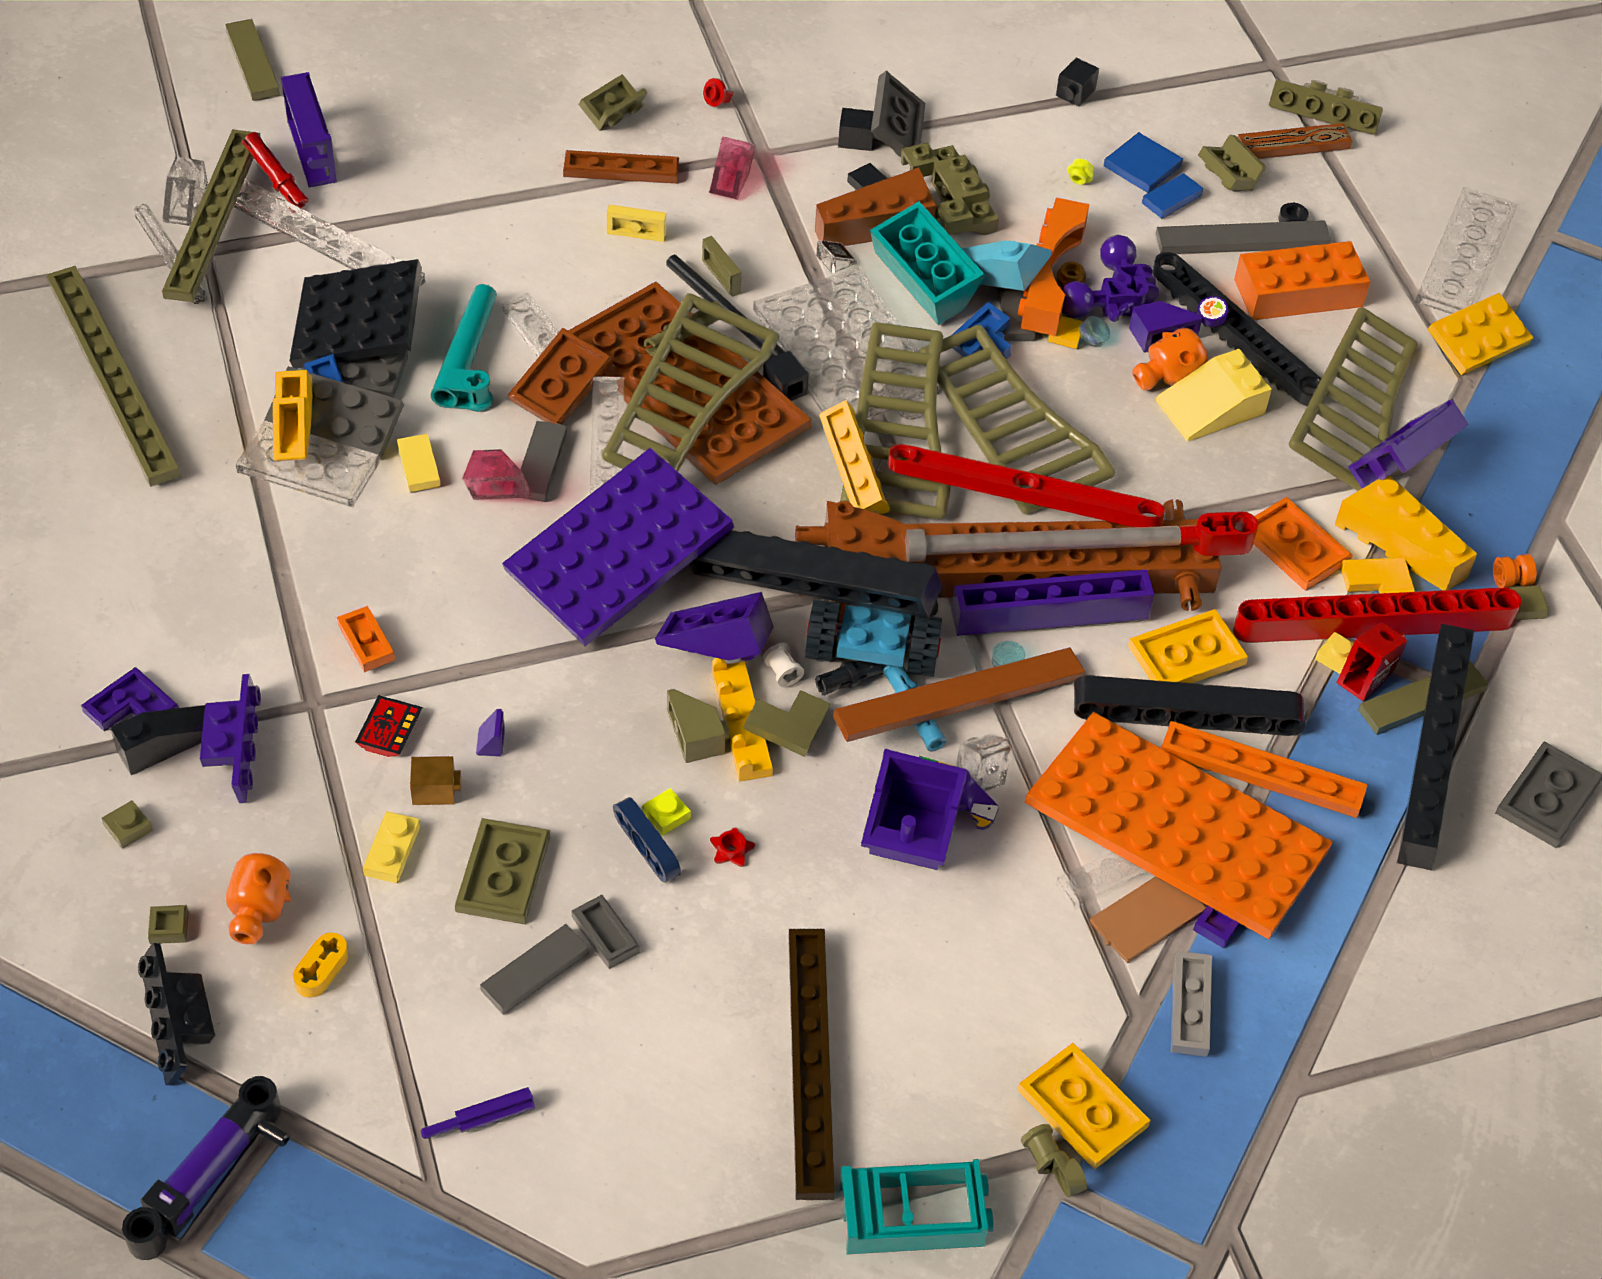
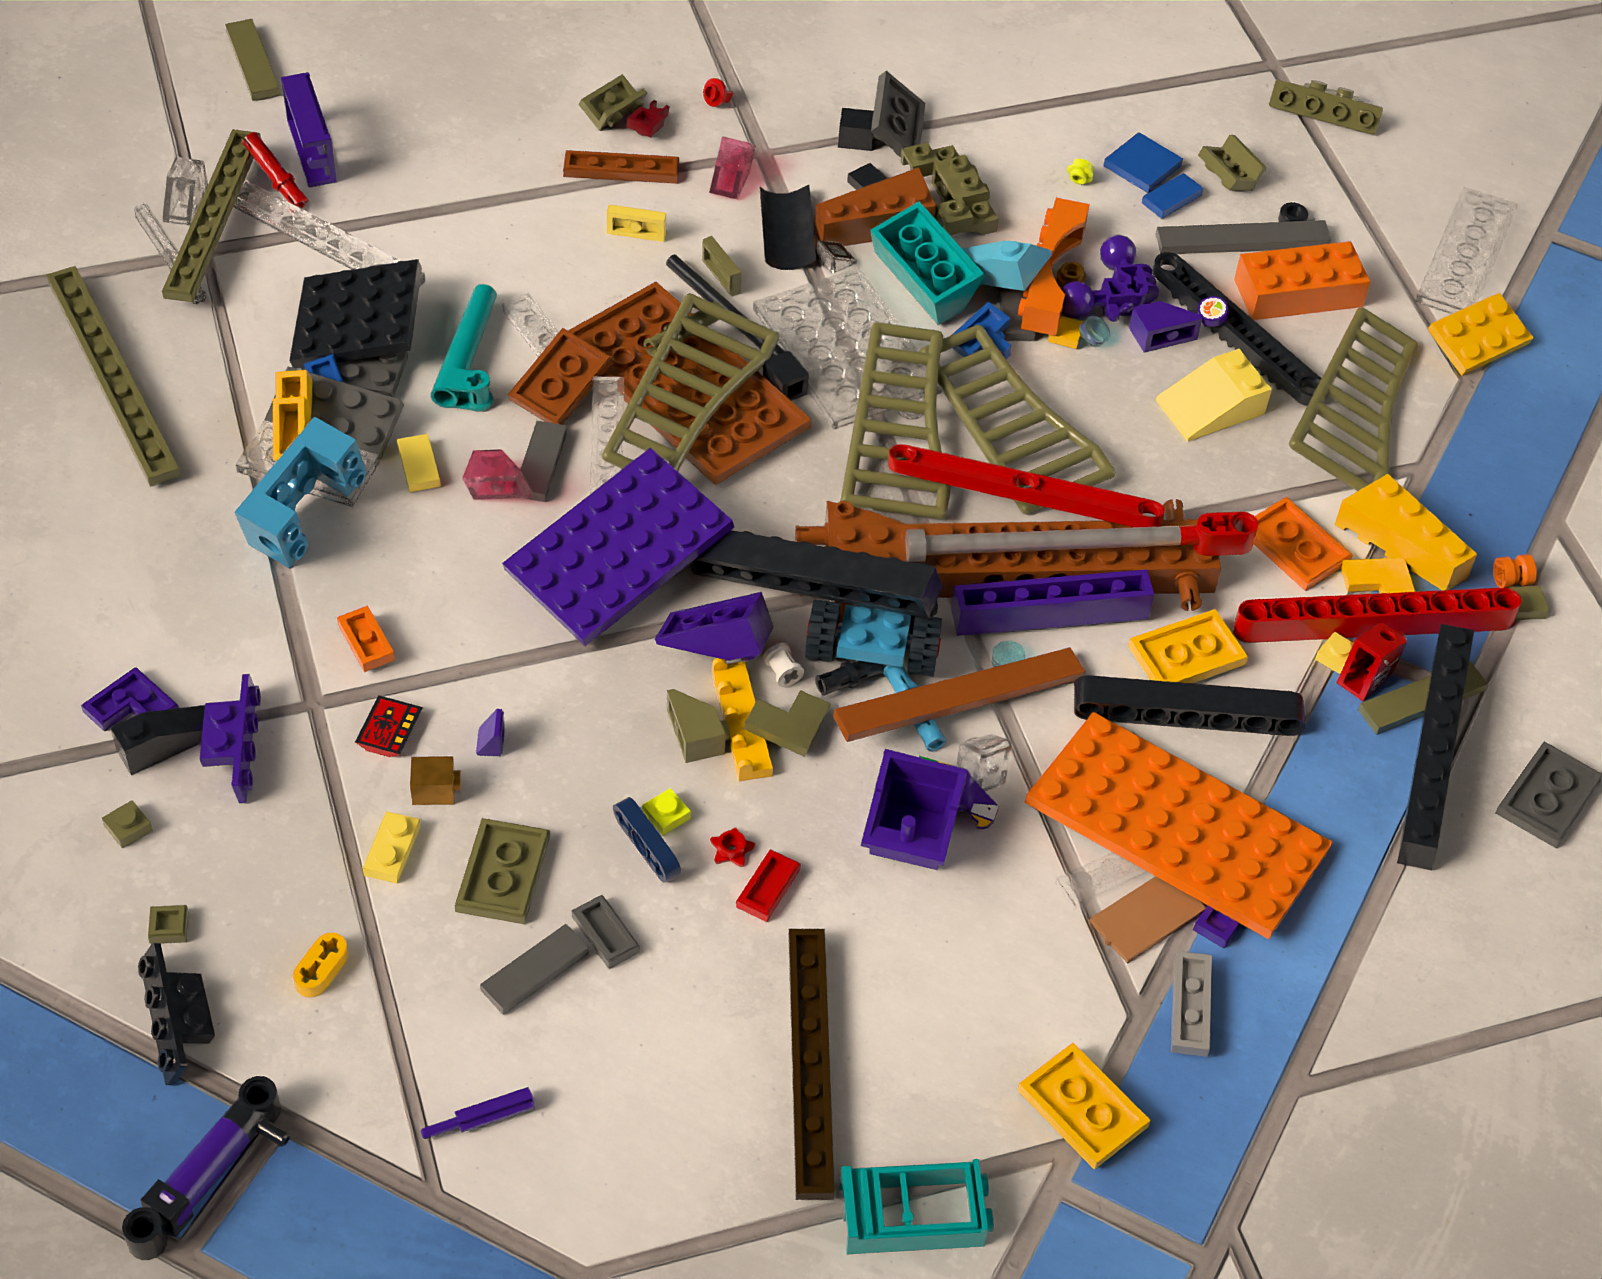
orange piece [226,853,291,945] -> none
yellow hinge [819,400,890,514] -> none
olive connector [1021,1124,1087,1197] -> none
black brick [1056,57,1099,107] -> none
orange piece [1132,328,1208,391] -> none
orange plate [1161,721,1368,818] -> none
dark orange tile [1238,123,1352,159] -> none
dark purple door [1348,399,1469,488] -> none
none -> dark azure plate [234,417,367,568]
none -> dark red plate [626,100,670,138]
none -> red tile [736,849,801,922]
none -> black sticker [760,185,816,270]

